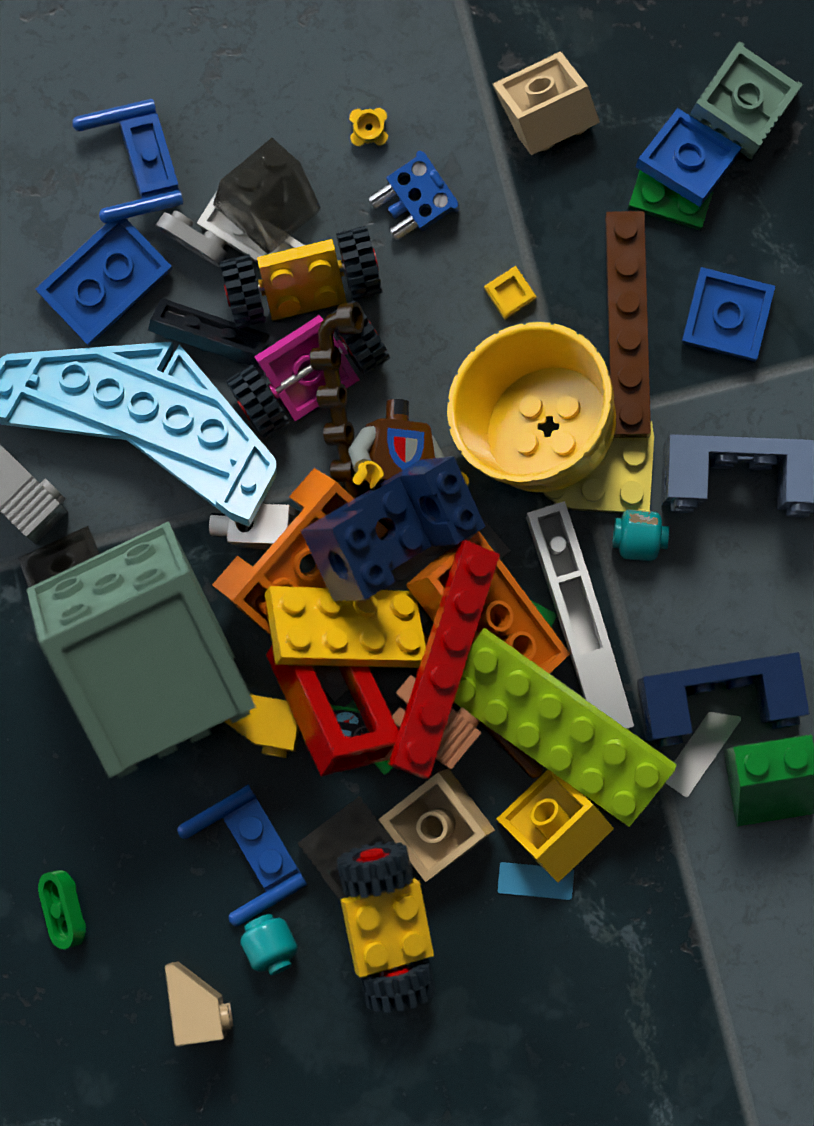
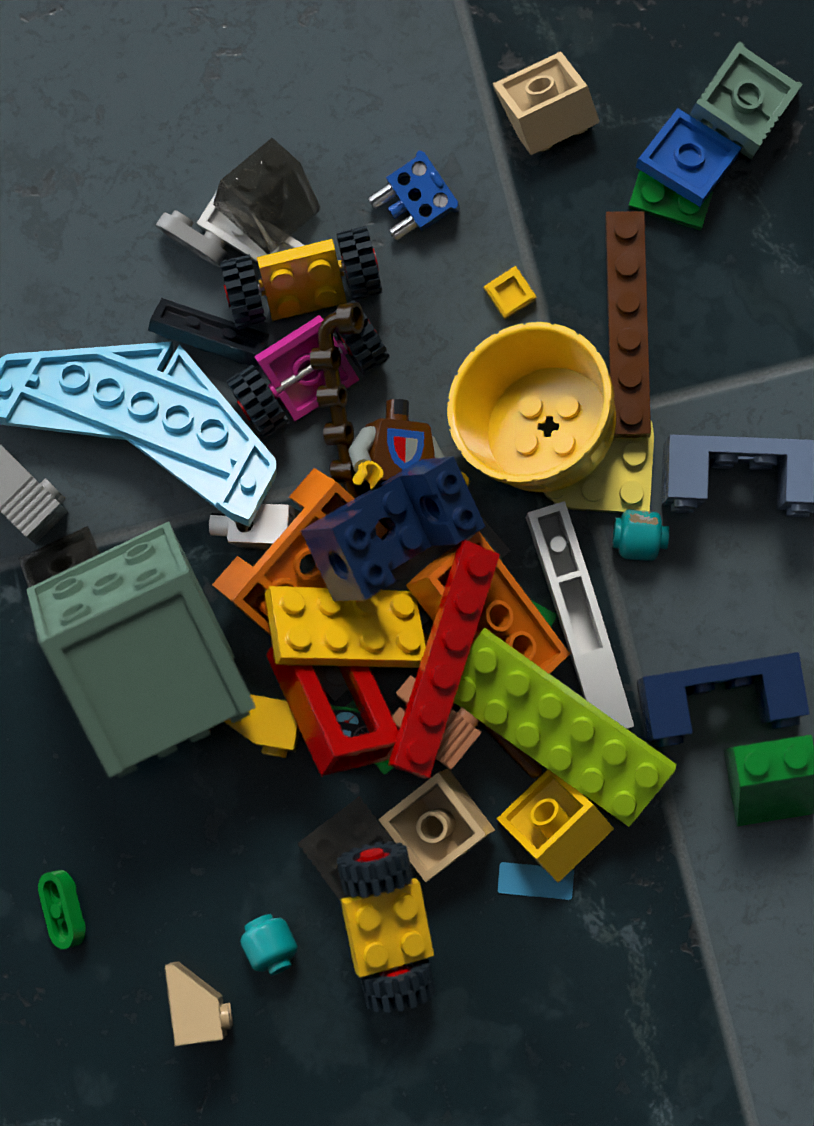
blue plate [35,218,173,347] -> none
blue plate [72,99,183,223] -> none
blue plate [177,784,308,927] -> none
yellow plate [349,108,388,147] -> none
white sticker [665,712,741,797] -> none
blue plate [681,267,775,362] -> none

